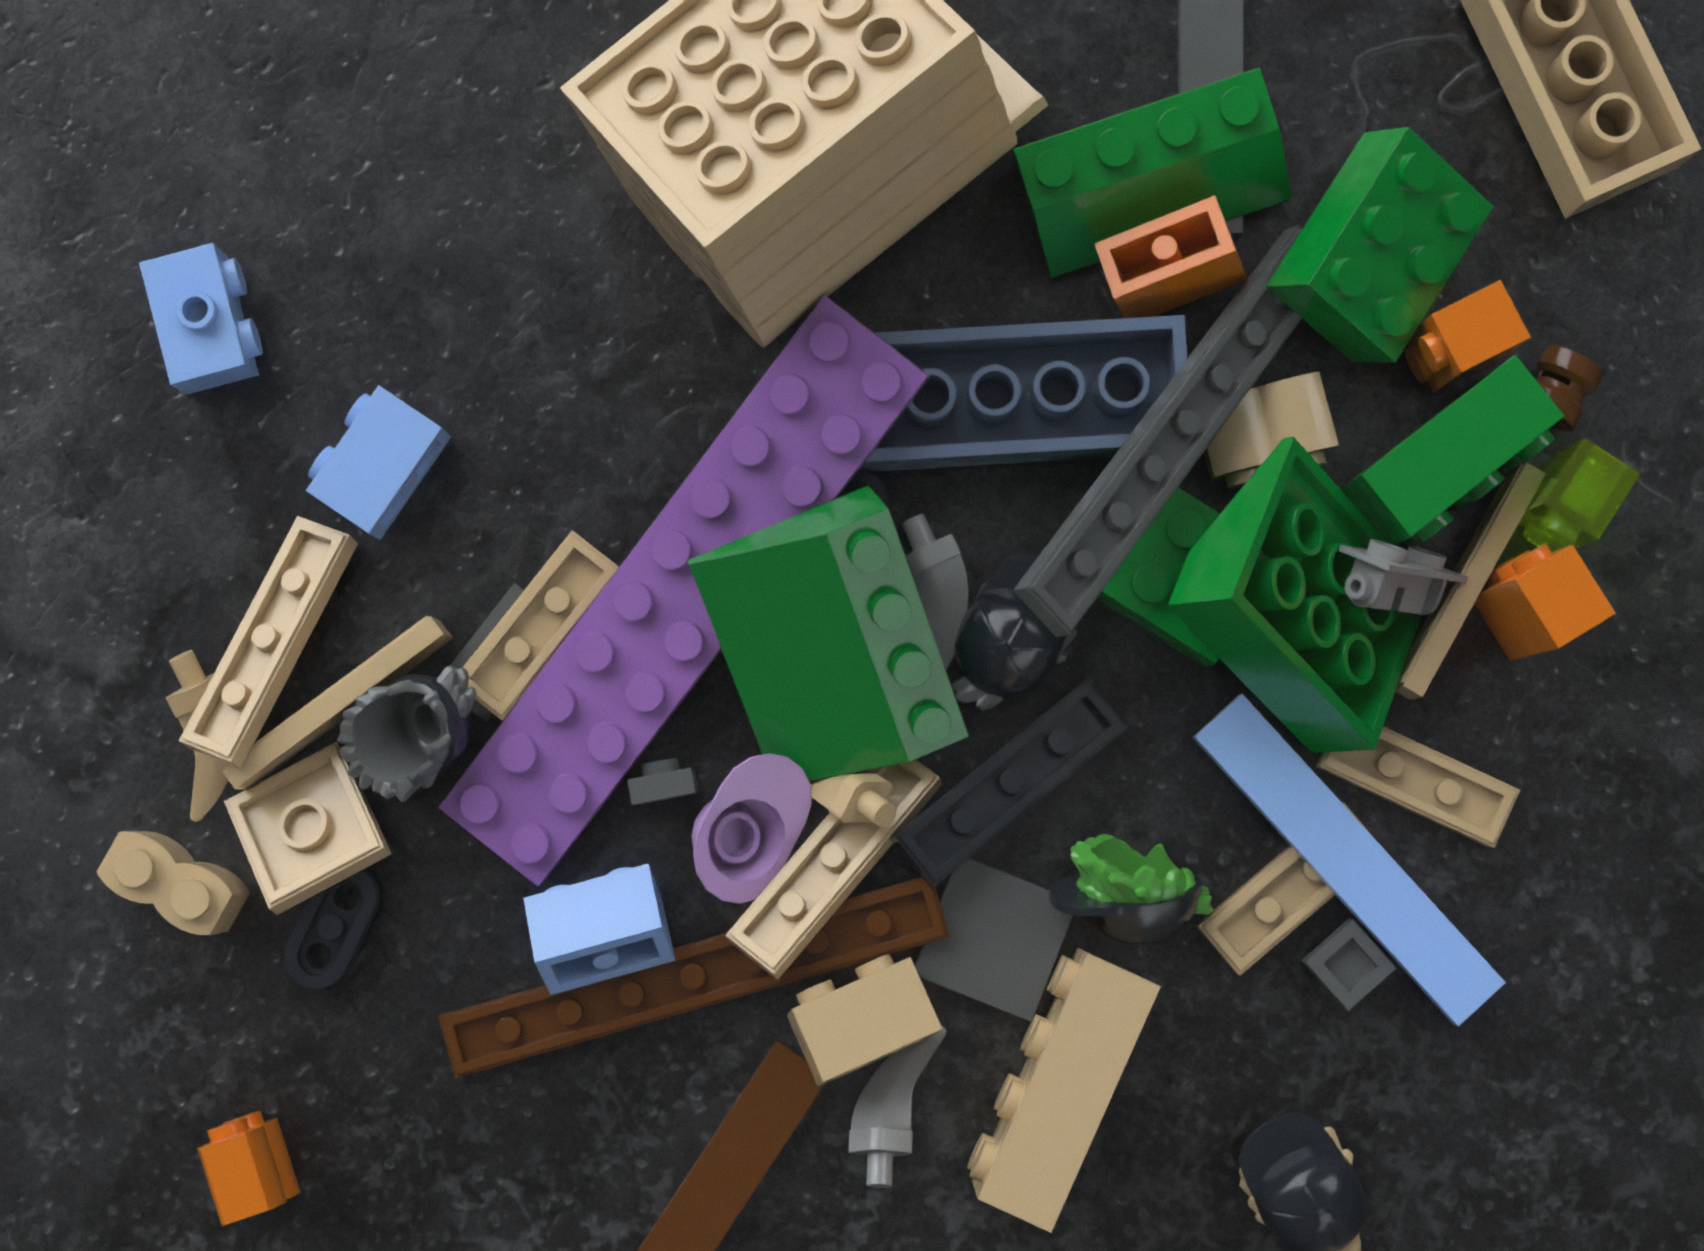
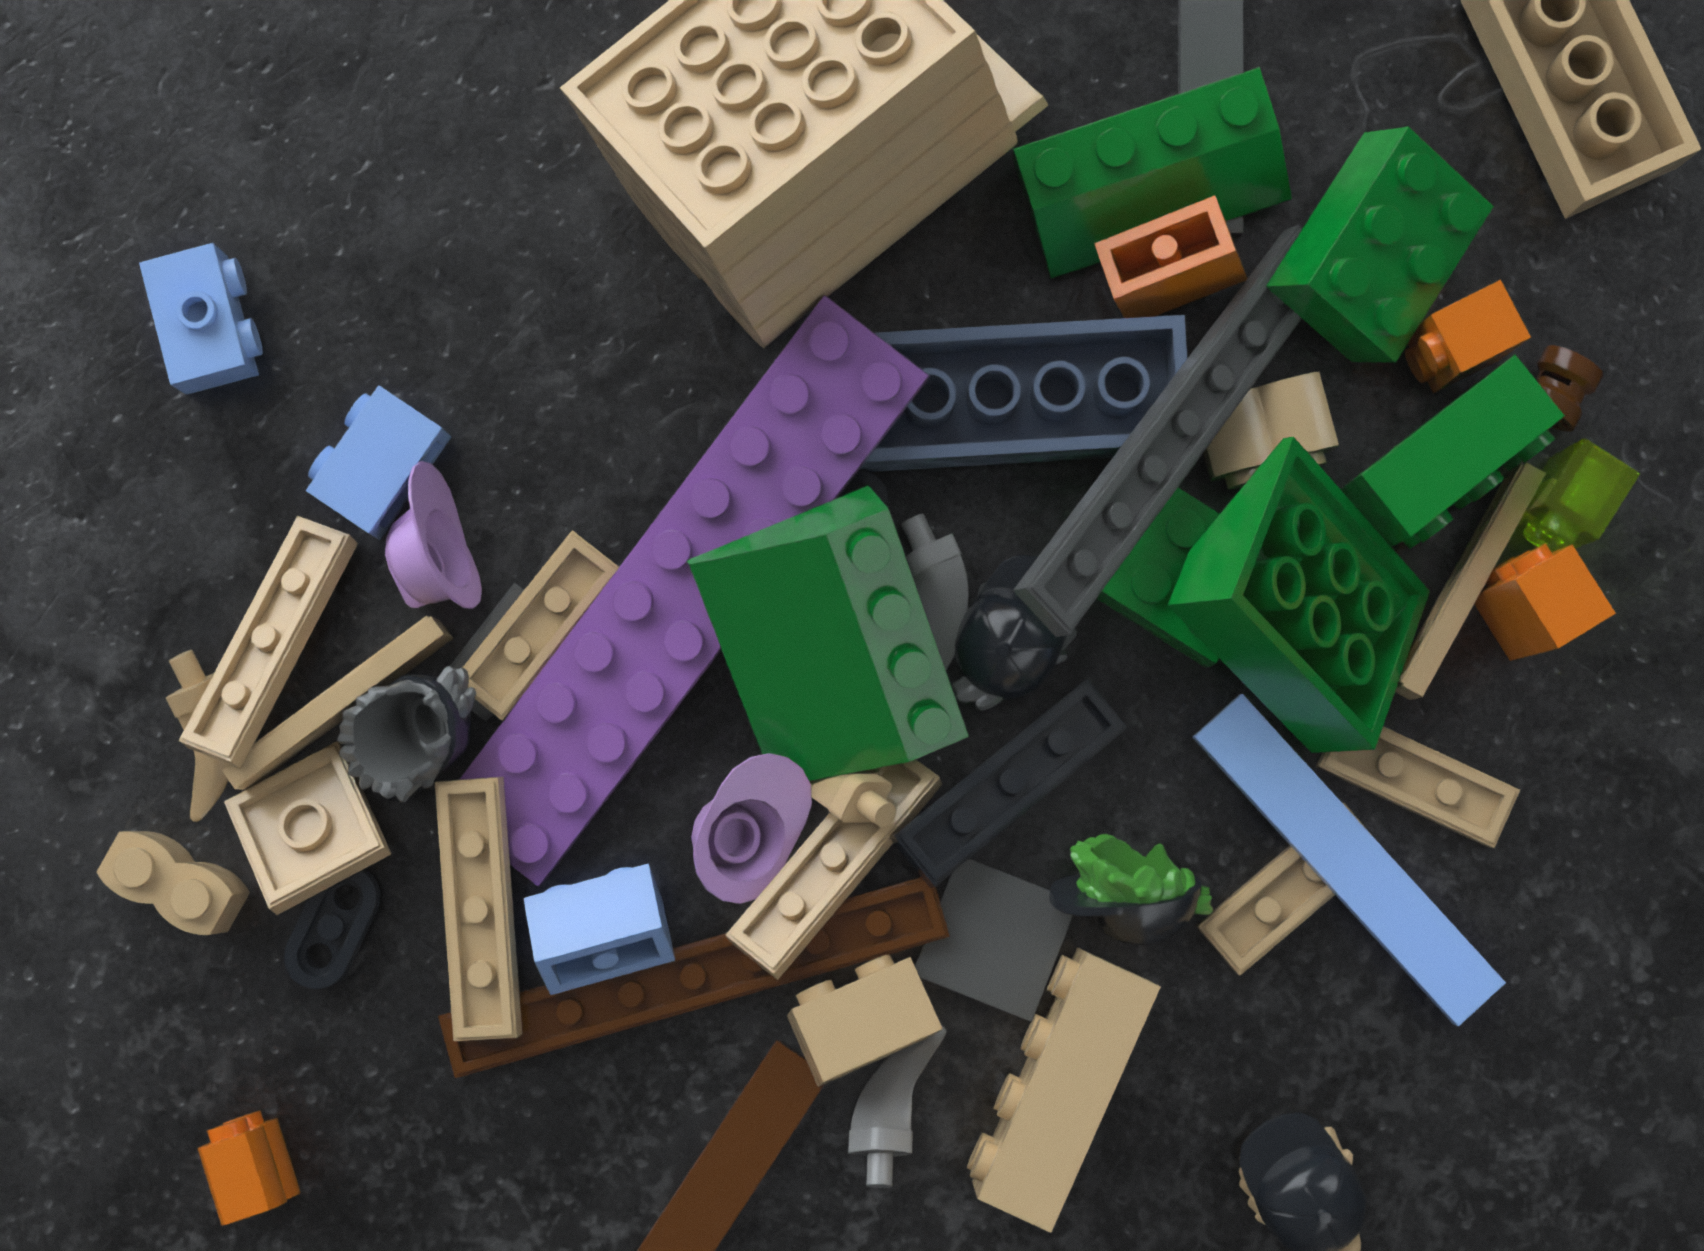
dark grey plate [627,758,699,805] -> none
dark grey plate [1301,919,1396,1011] -> none
light grey hinge [1339,539,1468,615] -> none
none -> lavender piece [385,461,482,609]
none -> tan tile [435,777,522,1041]

